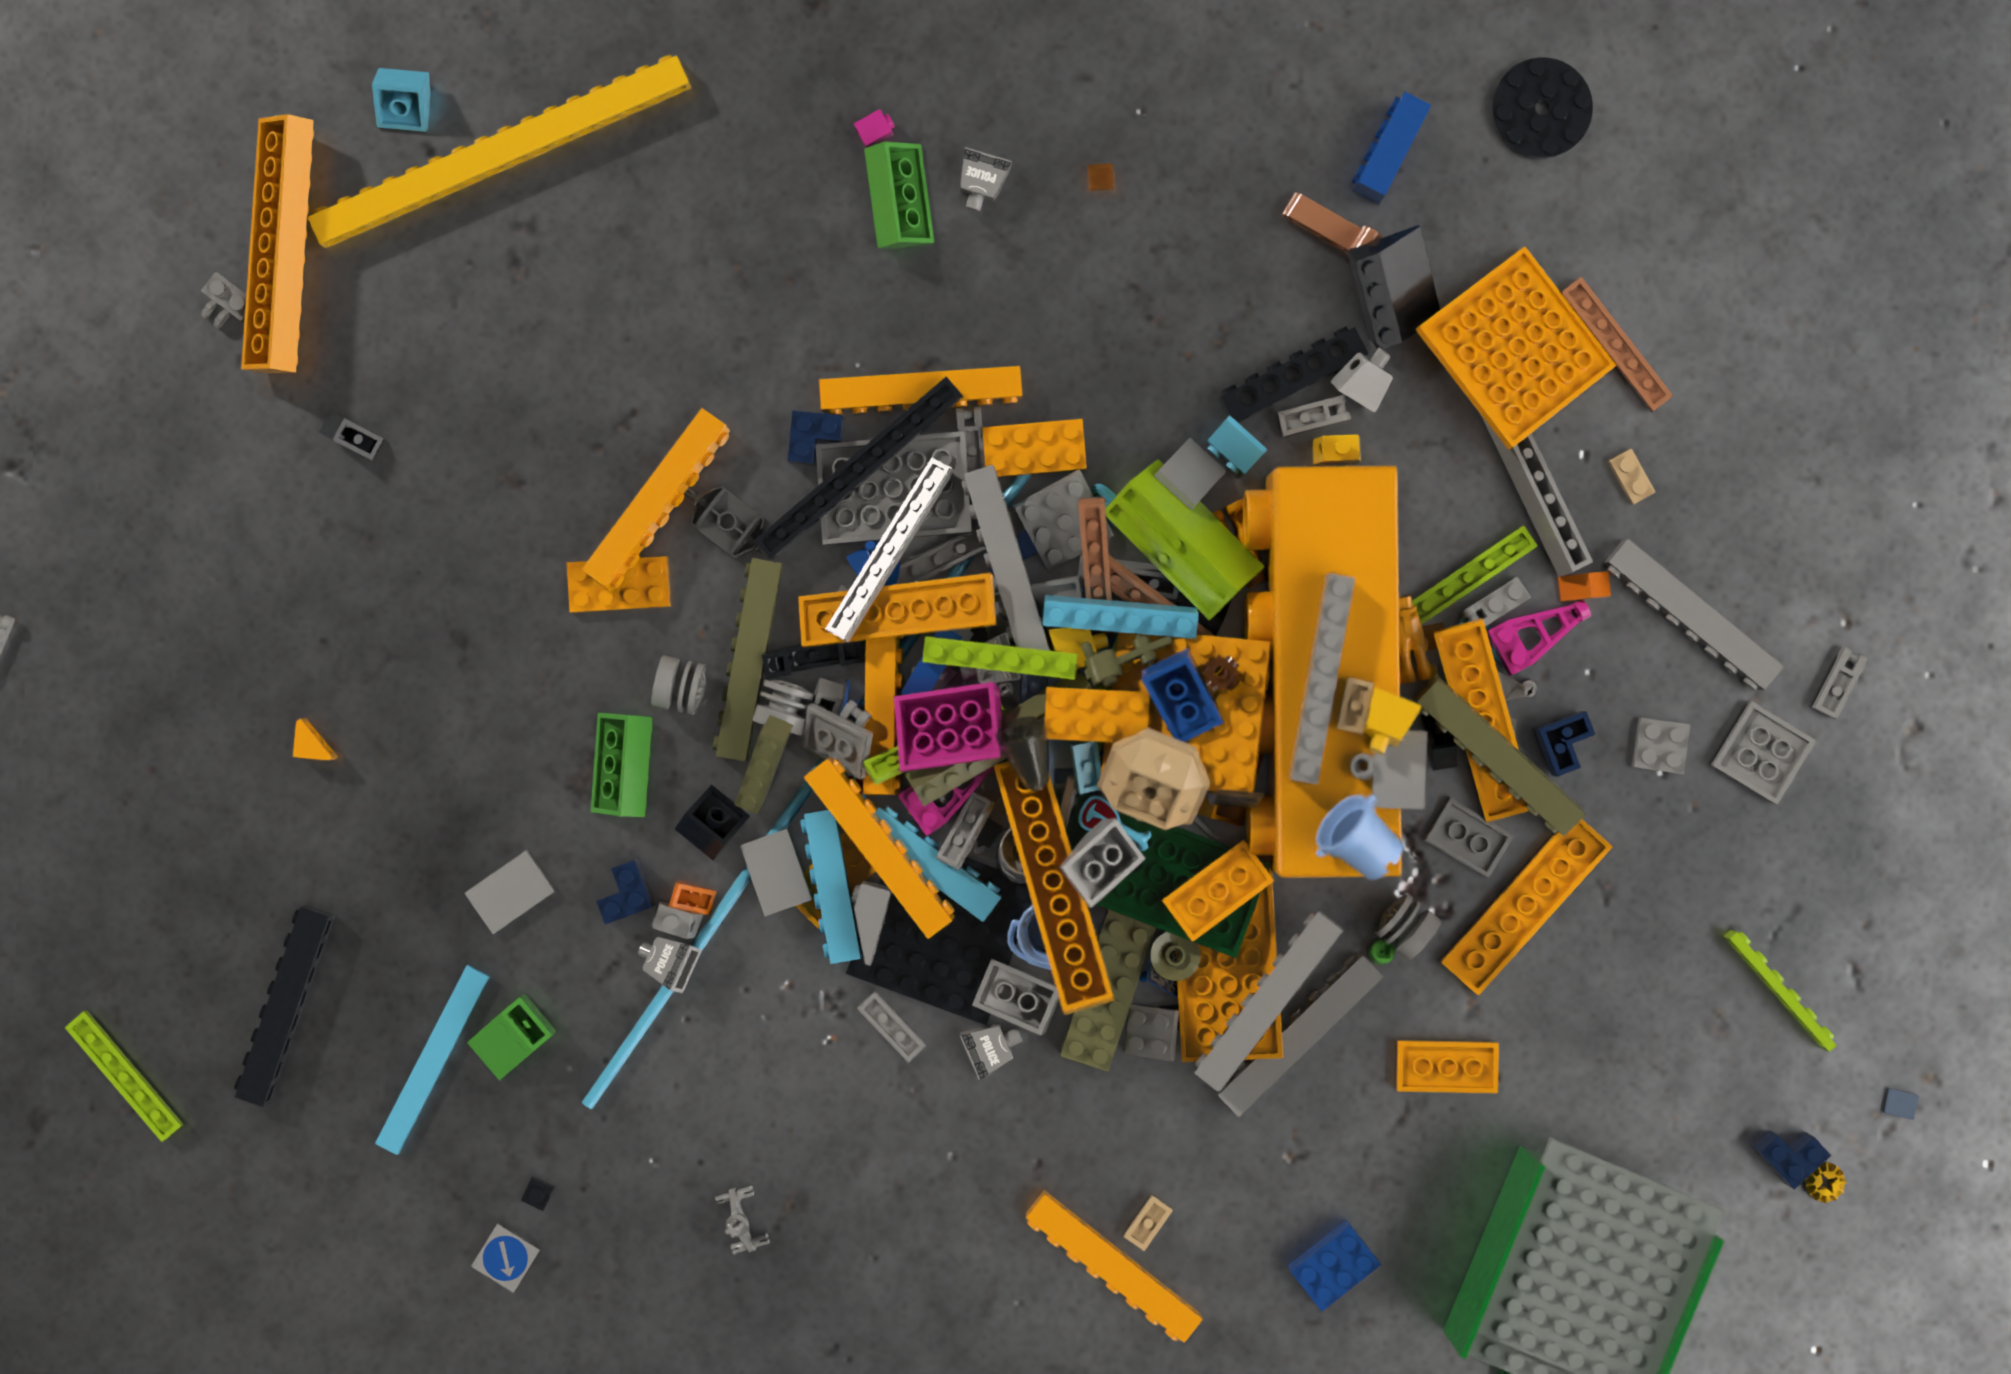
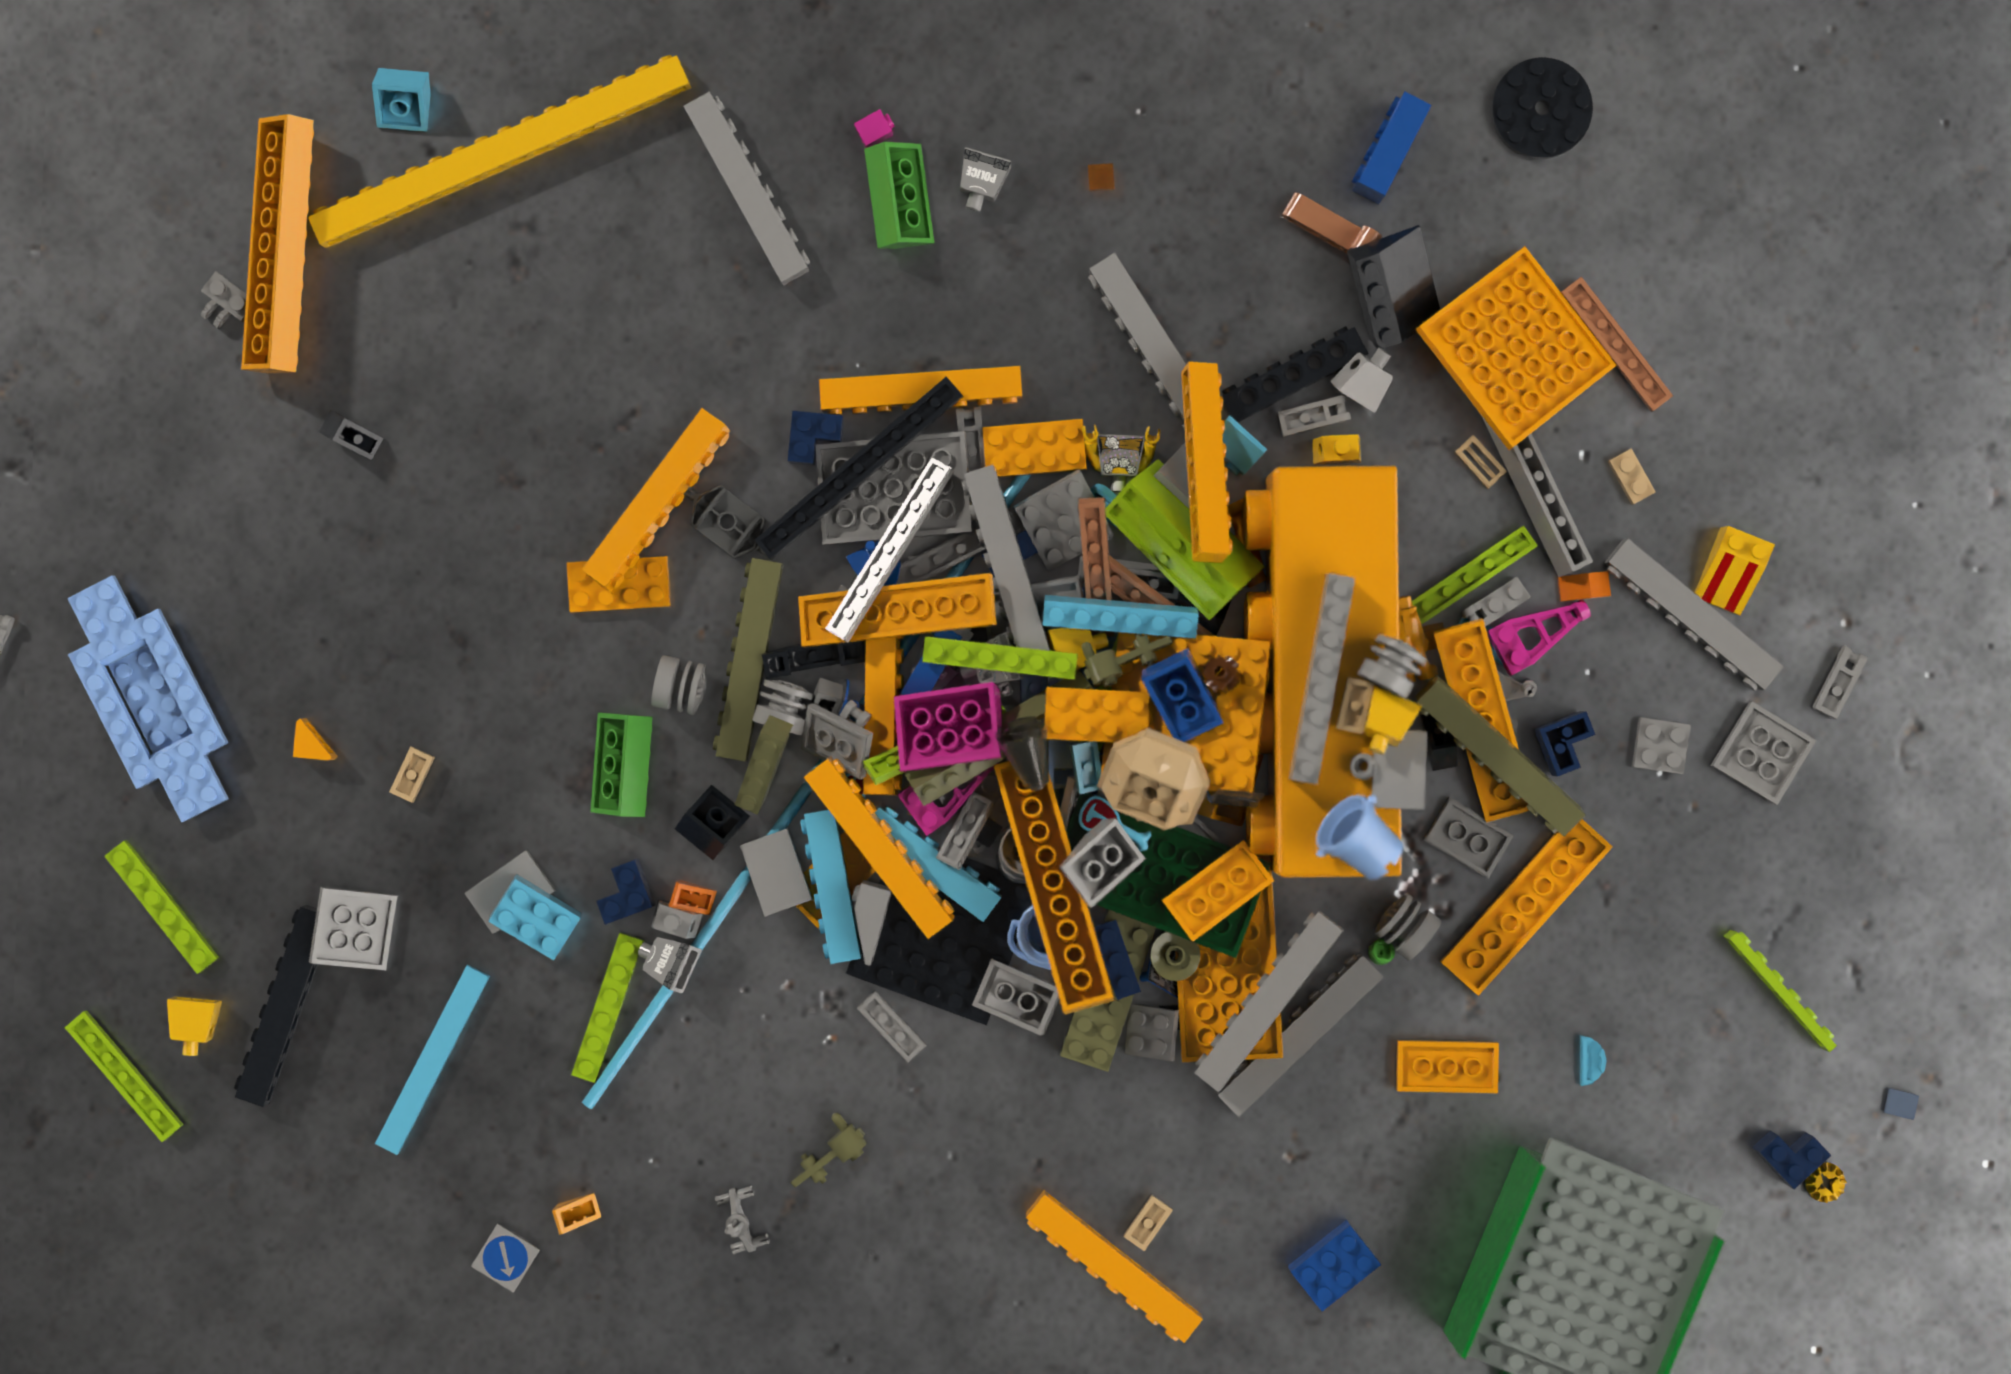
bright green slope [467,994,557,1081] -> none
black plate [521,1176,555,1211] -> none
light grey torso [960,1023,1023,1080] -> none
none -> light blue piece [67,575,229,822]
none -> lime plate [105,840,220,974]
none -> yellow torso [167,996,222,1056]
none -> light grey plate [309,887,397,970]
none -> tan plate [389,746,435,803]
none -> medium azure brick [488,874,581,960]
none -> light orange slope [552,1193,602,1235]
none -> lime plate [571,932,644,1083]
none -> light grey brick [683,91,811,286]
none -> olive piece [790,1113,867,1188]
none -> torso [1082,424,1161,492]
none -> light grey brick [1087,252,1186,431]
none -> dark blue plate [1093,919,1141,1000]
none -> light orange brick [1181,361,1233,563]
none -> light grey wheel [1357,634,1427,699]
none -> tan tile [1454,435,1507,489]
none -> medium azure tile [1580,1035,1607,1086]
none -> yellow slope [1694,526,1775,616]

